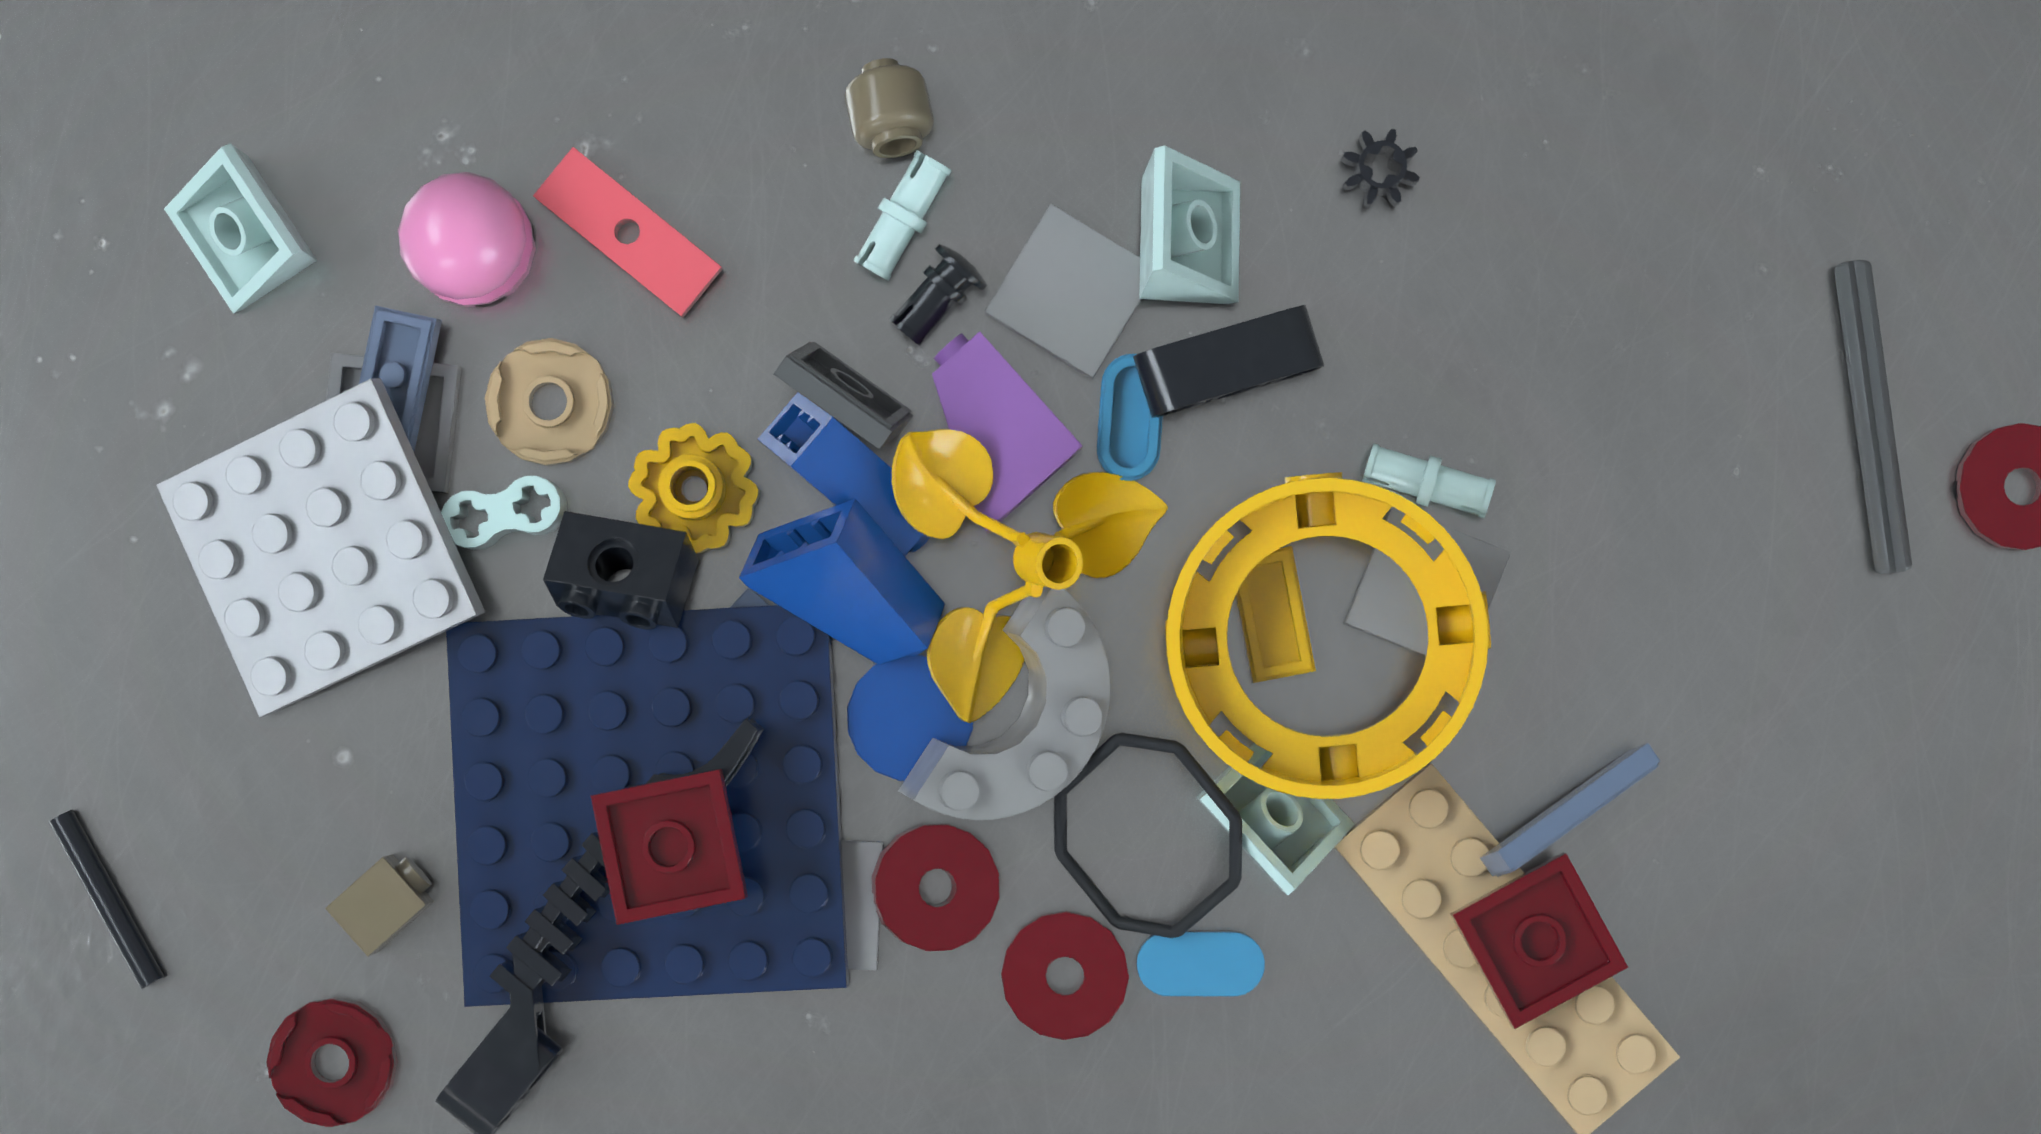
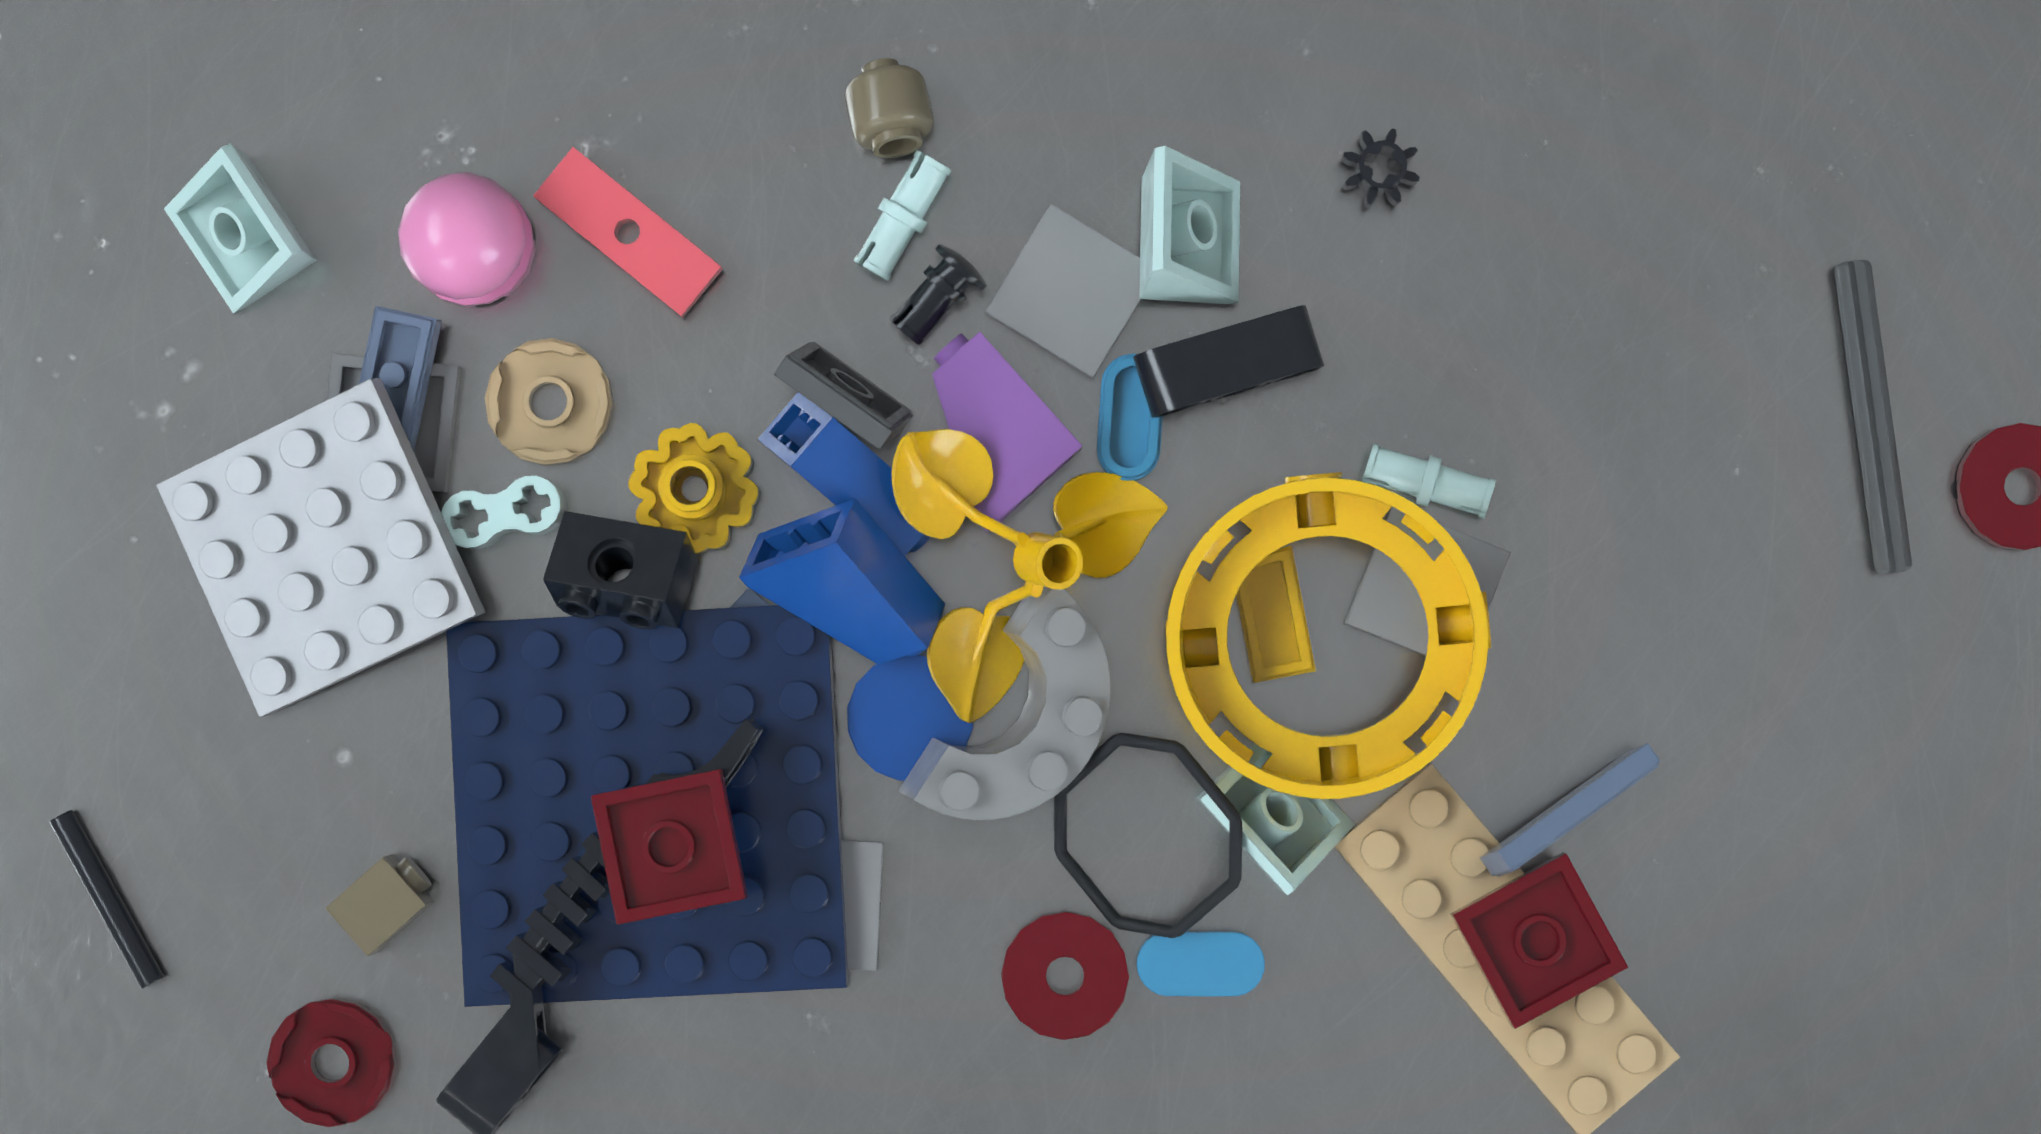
dark red tile [871,823,1000,951] -> none

